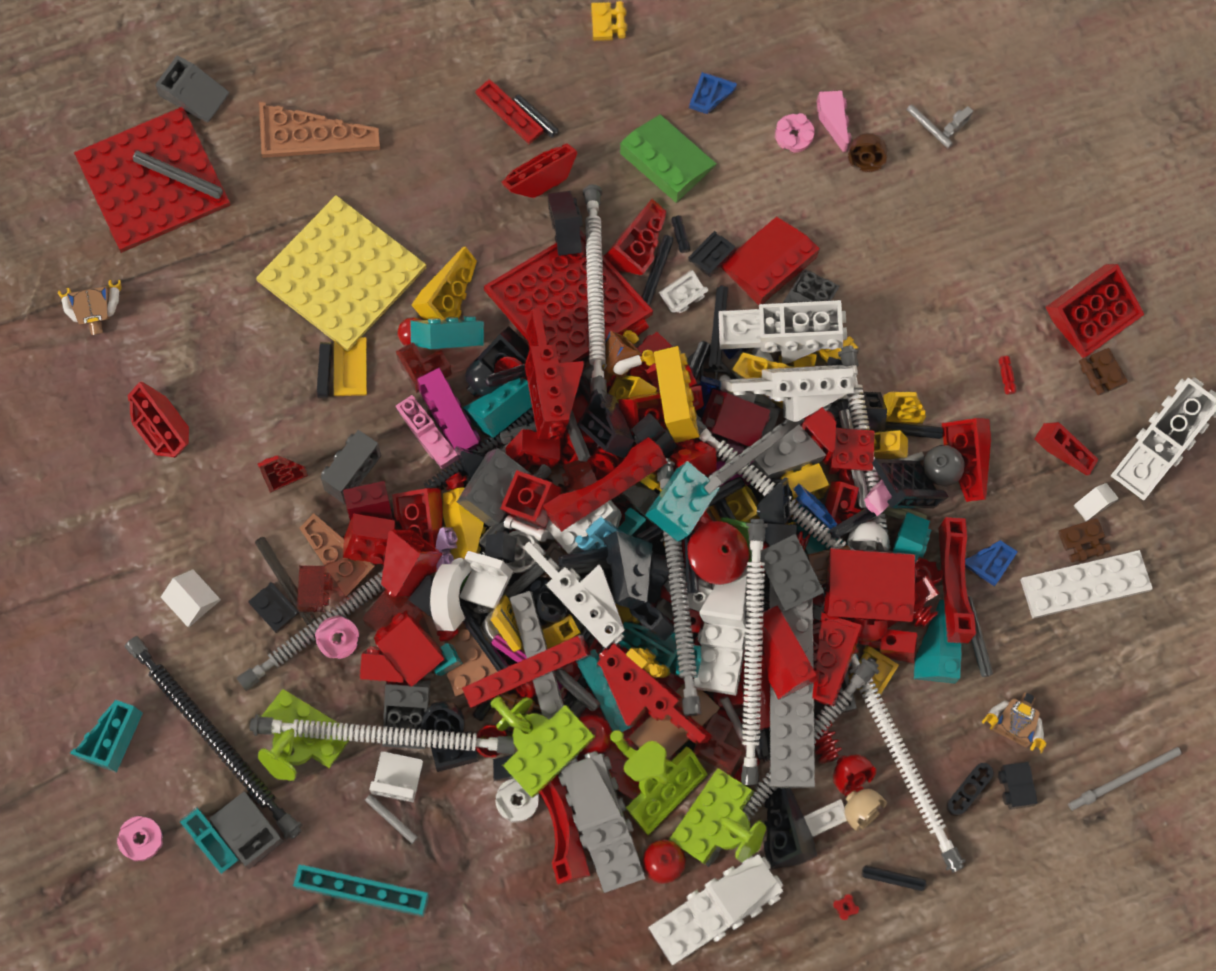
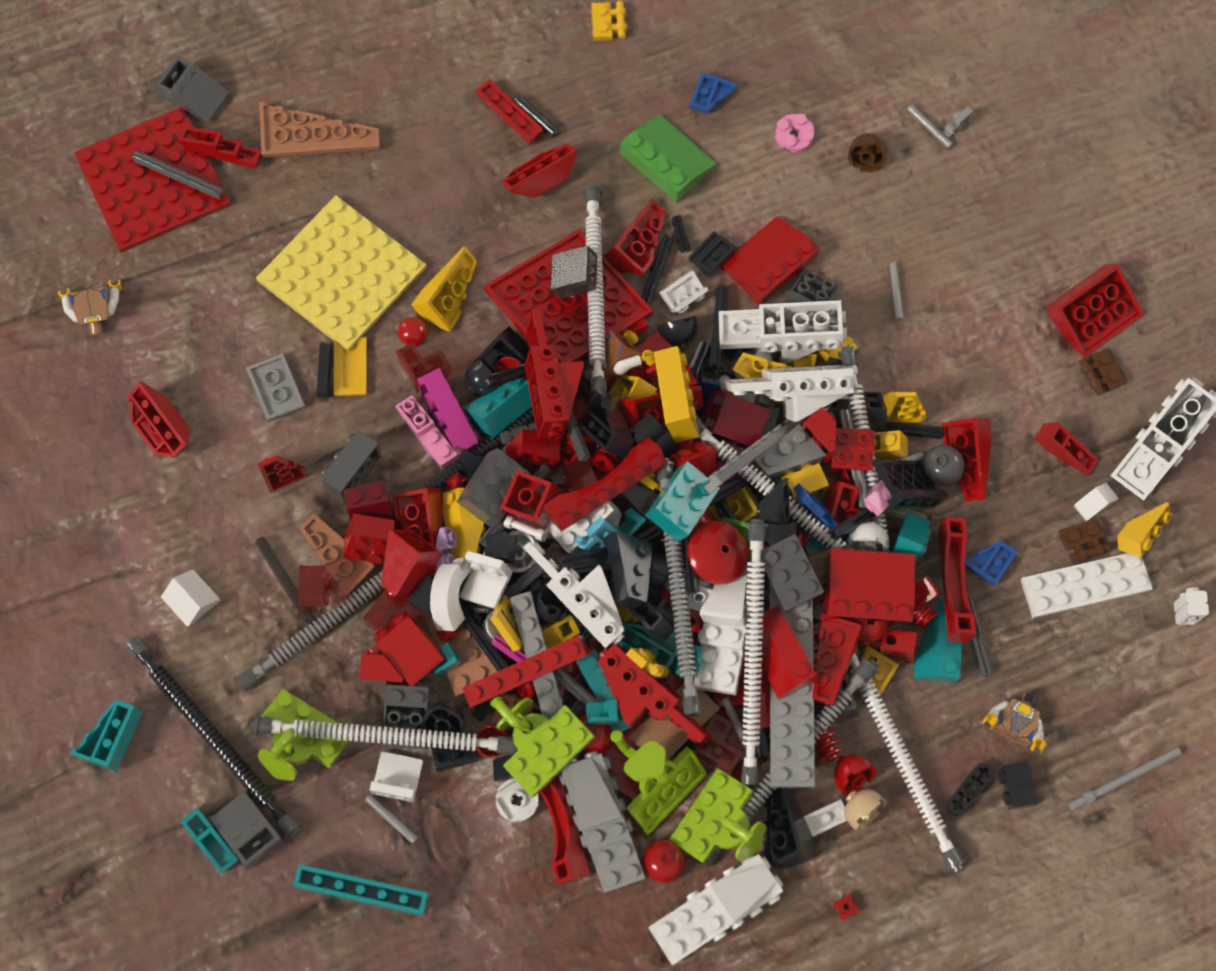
bright pink plate [117,816,163,861] -> none
black plate [248,582,299,634] -> none
bright pink plate [315,615,359,659] -> none
teal wedge [411,316,484,349] -> none
black wedge [547,190,583,256] -> none
bright pink slope [817,91,851,152] -> none
black axle [862,865,926,891] -> none
red hair [915,559,943,586] -> none
red axle [998,356,1017,395] -> none
none -> red slope [178,126,262,169]
none -> light grey tile [246,353,306,423]
none -> clear smoke brick [550,245,598,299]
none -> teal panel [586,699,618,725]
none -> black cylinder [657,315,698,349]
none -> light grey bar [889,262,904,321]
none -> yellow slope [1117,502,1172,558]
none -> white brick [1174,588,1209,625]

